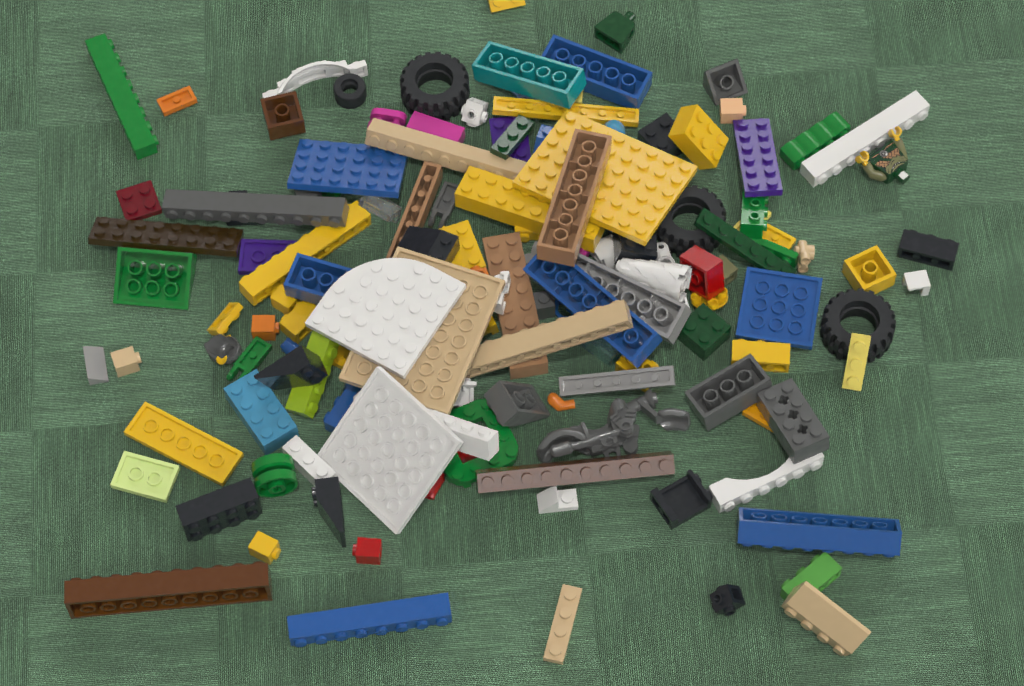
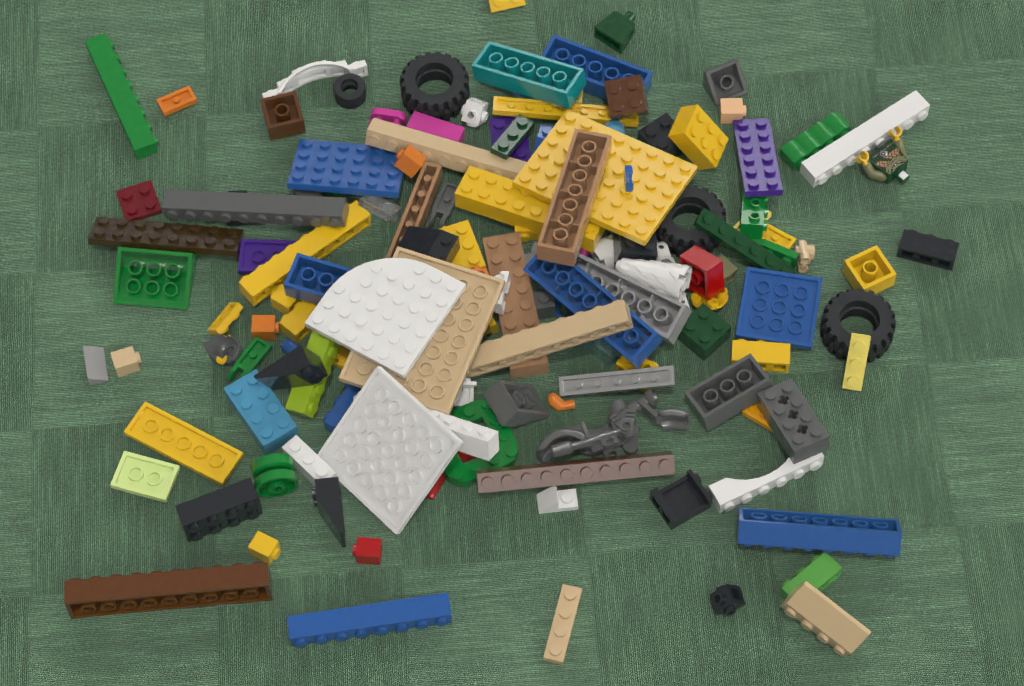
white panel [902,270,931,296] -> none
none -> orange brick [394,144,426,178]
none -> reddish brown brick [604,74,649,120]
none -> blue tile [624,165,633,192]

